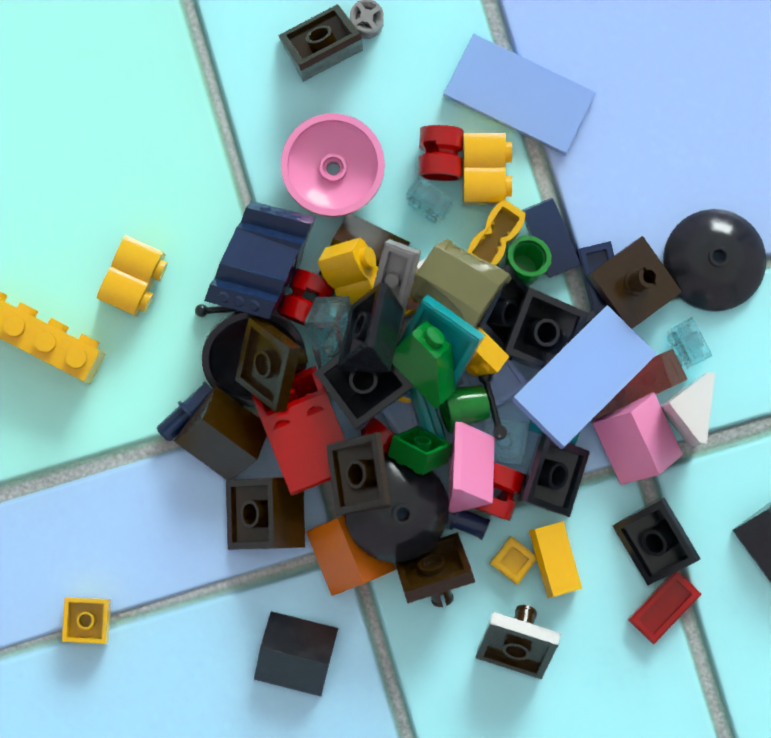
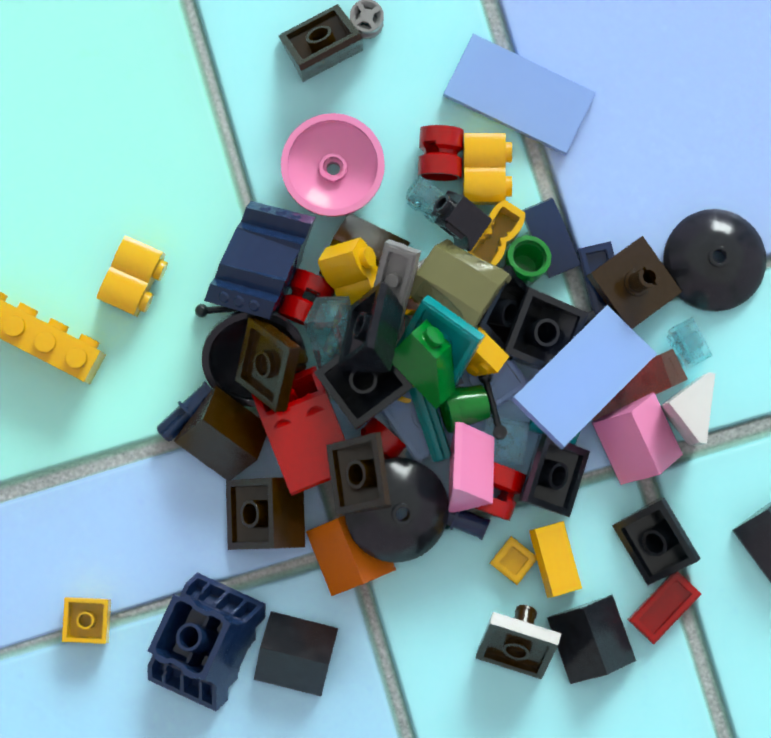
green piece [388,426,453,475] -> none
dark brown tile [395,532,475,607] -> none
none -> dark blue slope [147,572,266,711]
none -> black window [431,190,492,252]
none -> black slope [547,594,636,684]

